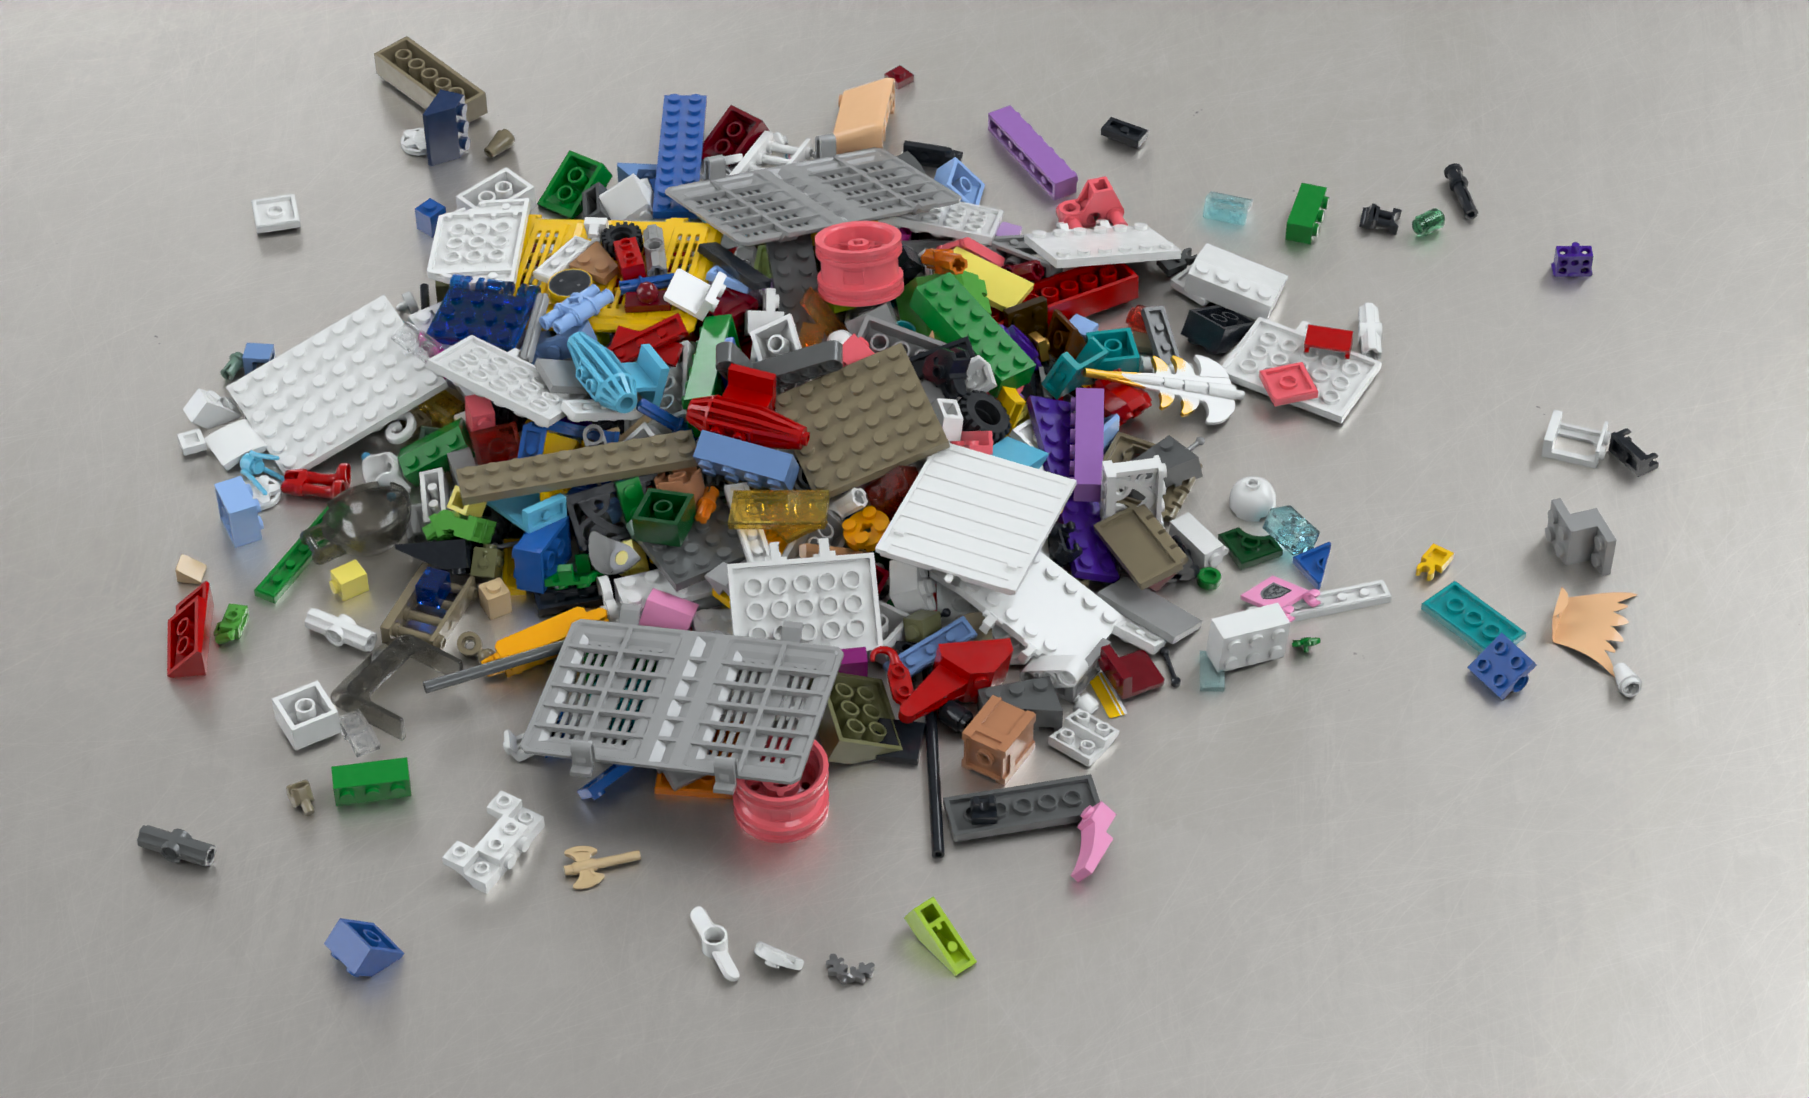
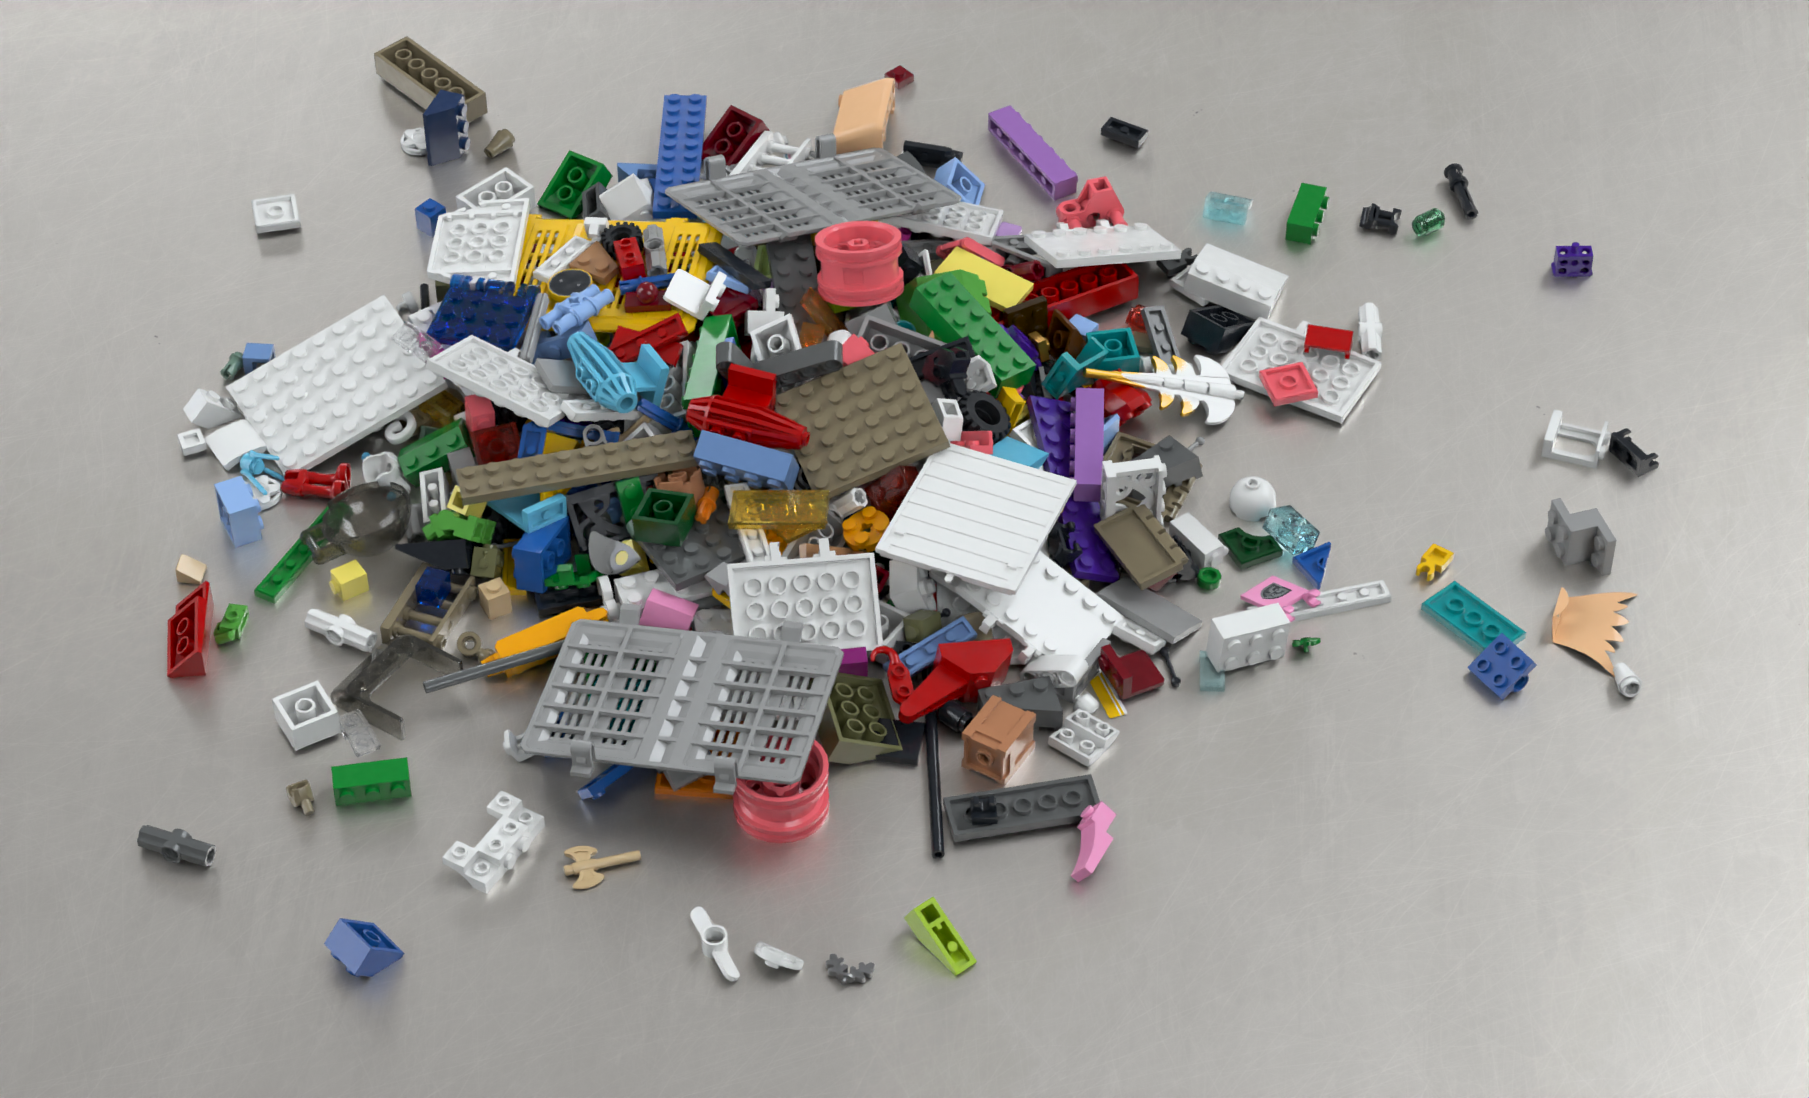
white tile [724,153,743,165] -> none
orange piece [921,248,968,275] -> none

